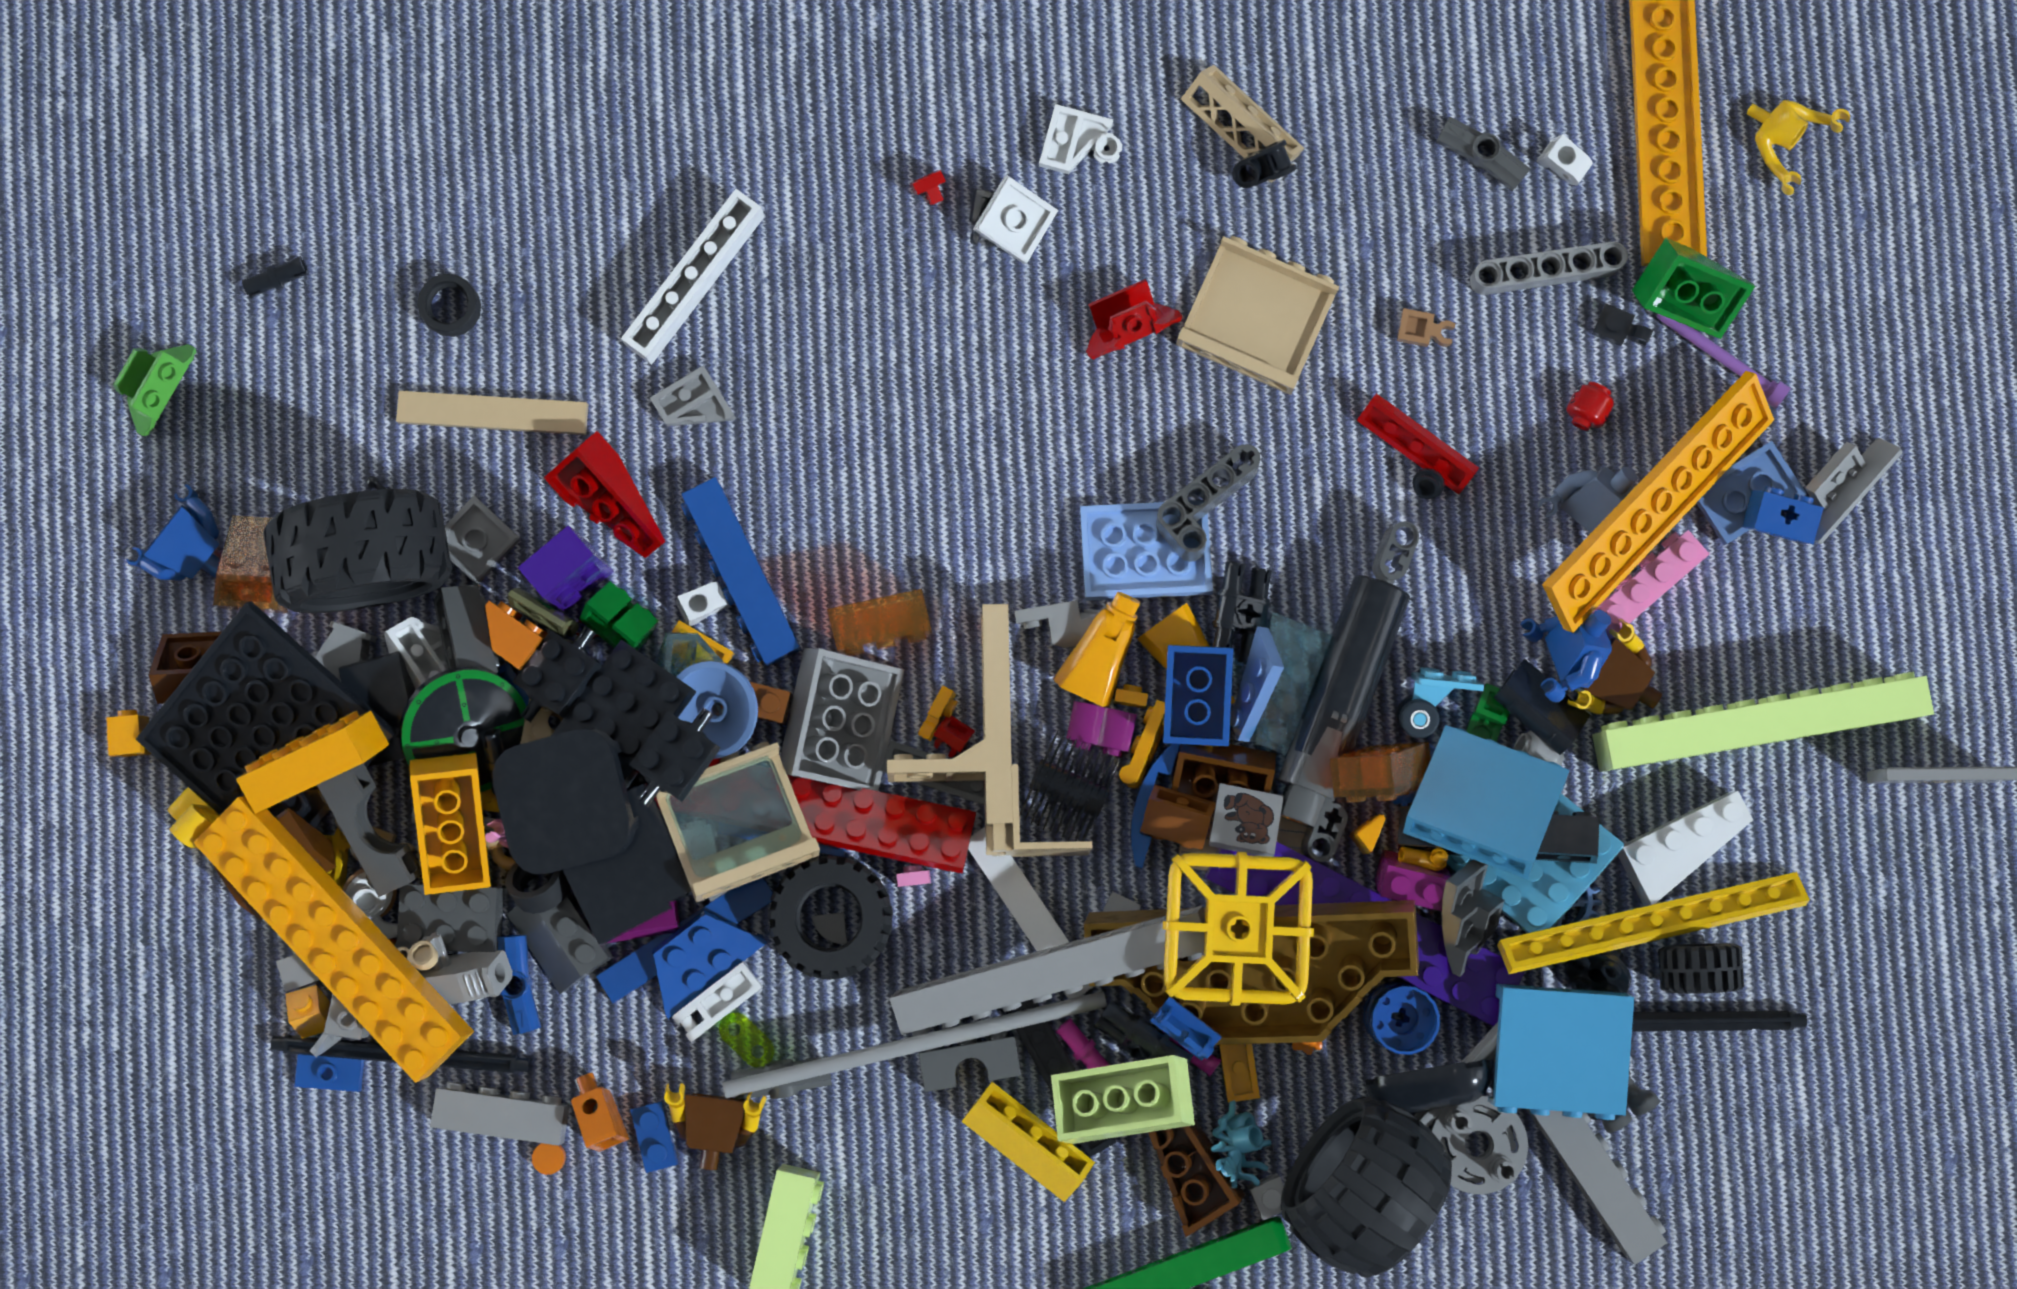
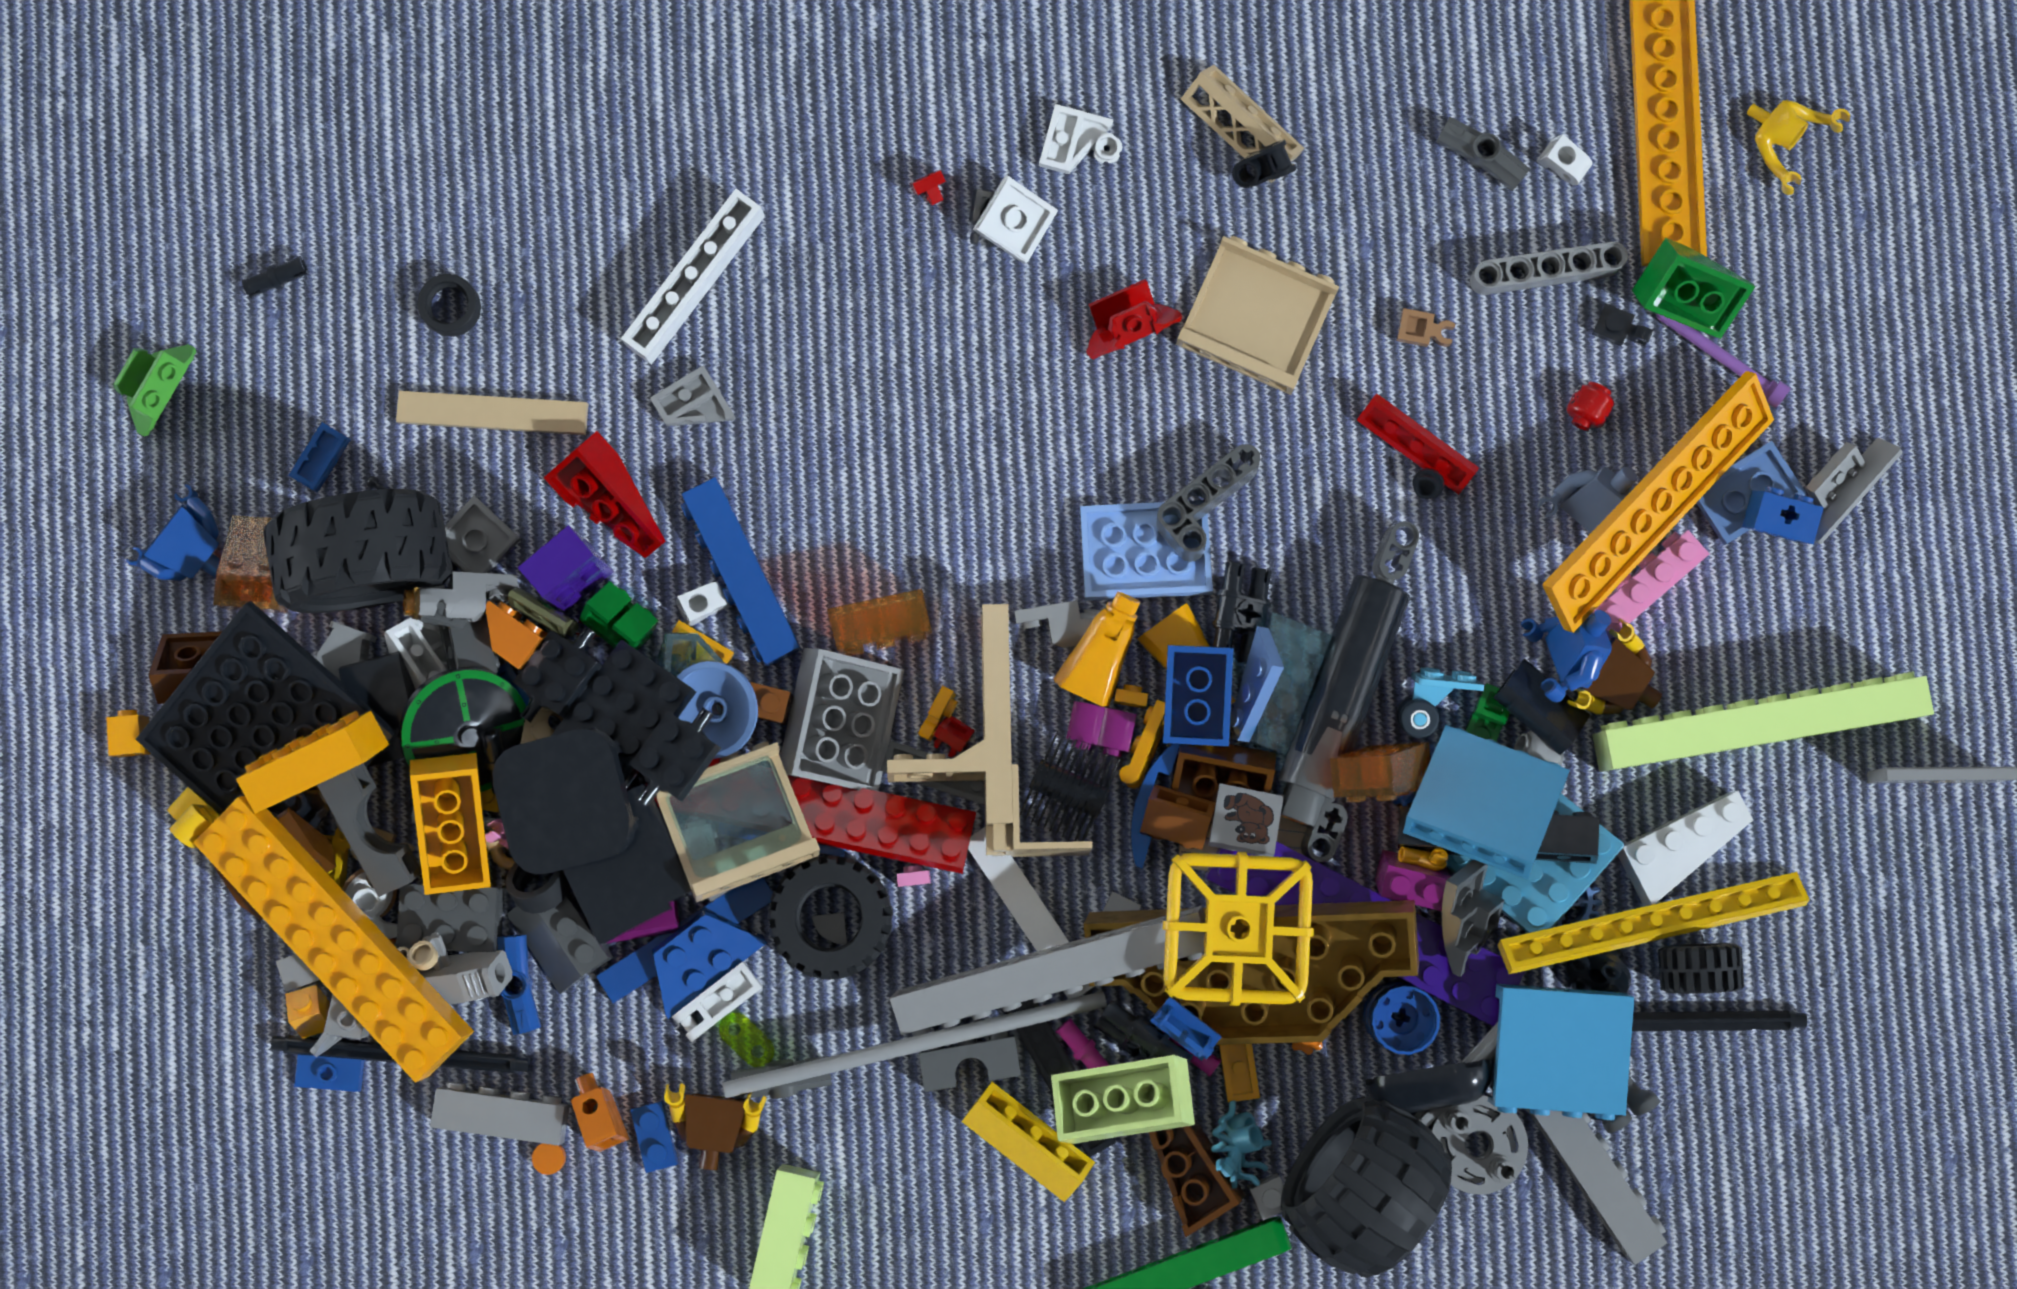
light orange slope [1349,814,1386,854] -> none
none -> blue plate [288,422,351,493]
none -> light grey plate [403,571,518,629]

